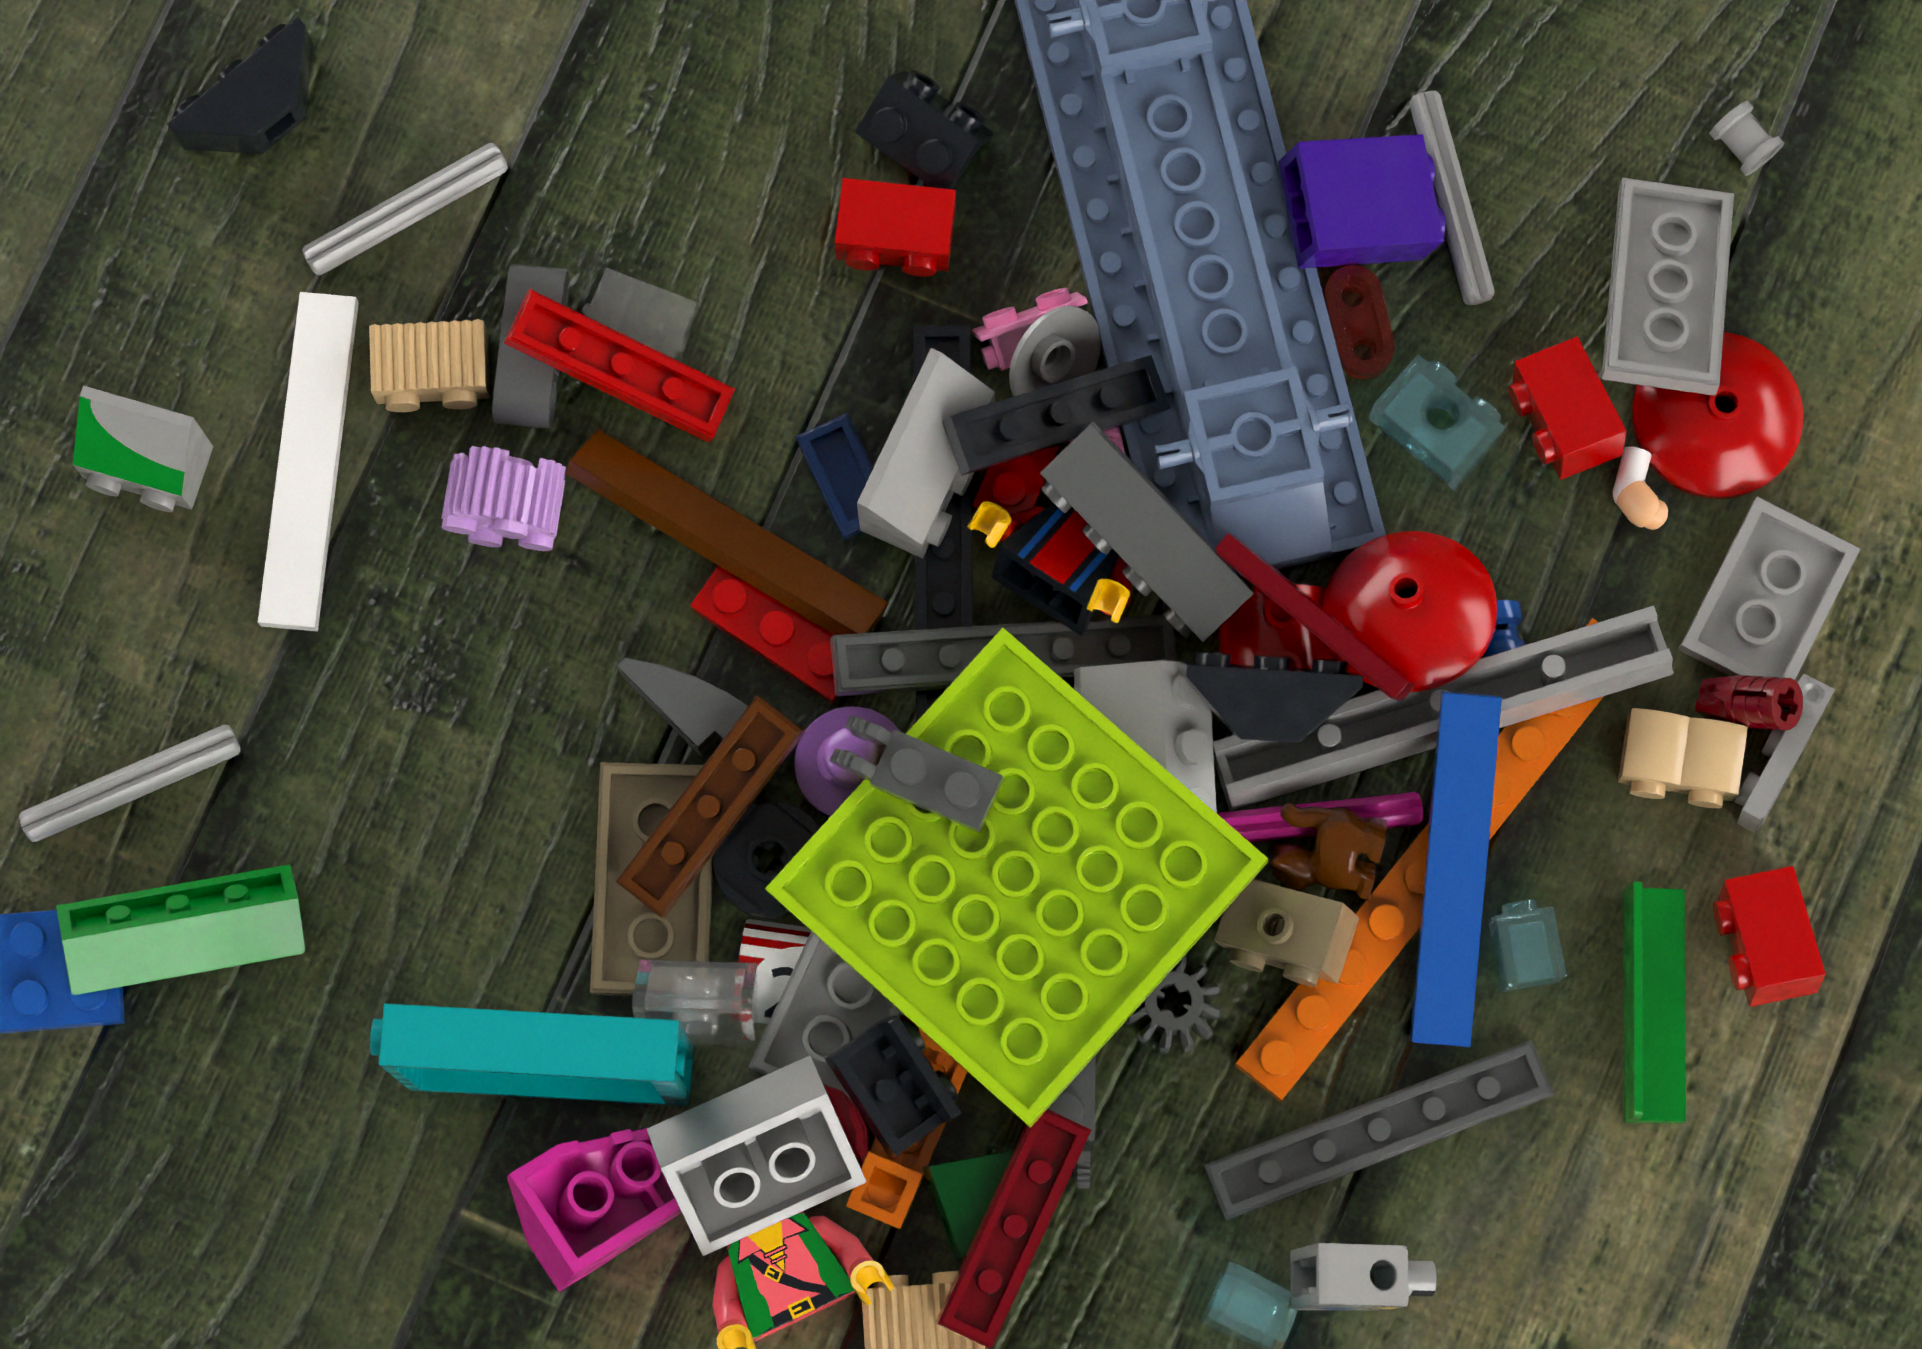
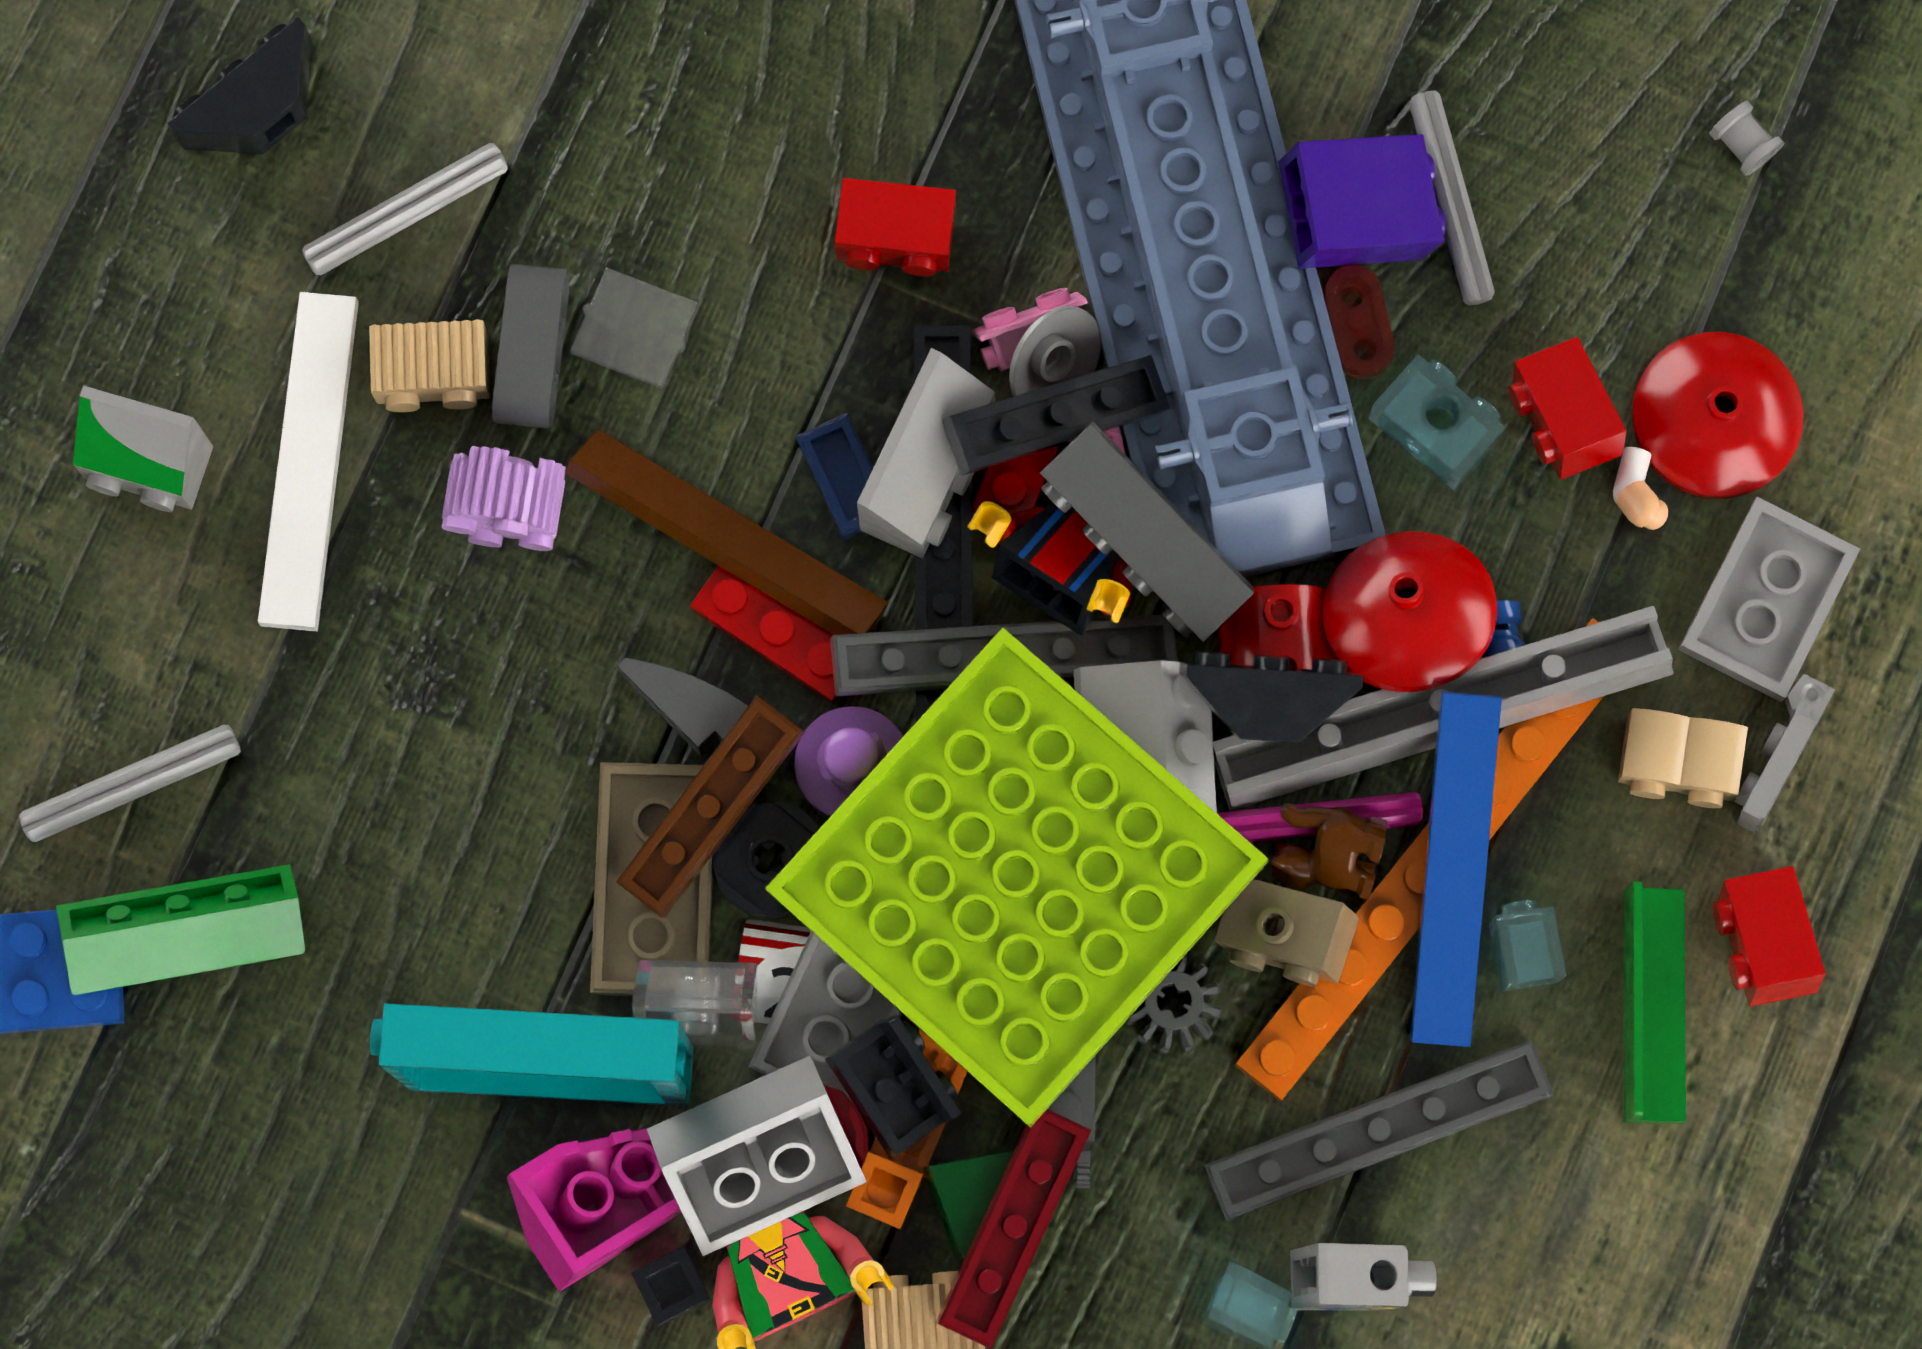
red tile [504,289,735,443] -> none
dark grey hinge [829,715,1003,833] -> none
black bracket [854,70,994,190] -> none
dark red tile [1215,533,1416,701] -> none
light grey tile [1601,178,1734,396] -> none
dark red hinge [1695,675,1803,730] -> none
none -> black plate [631,1246,711,1327]

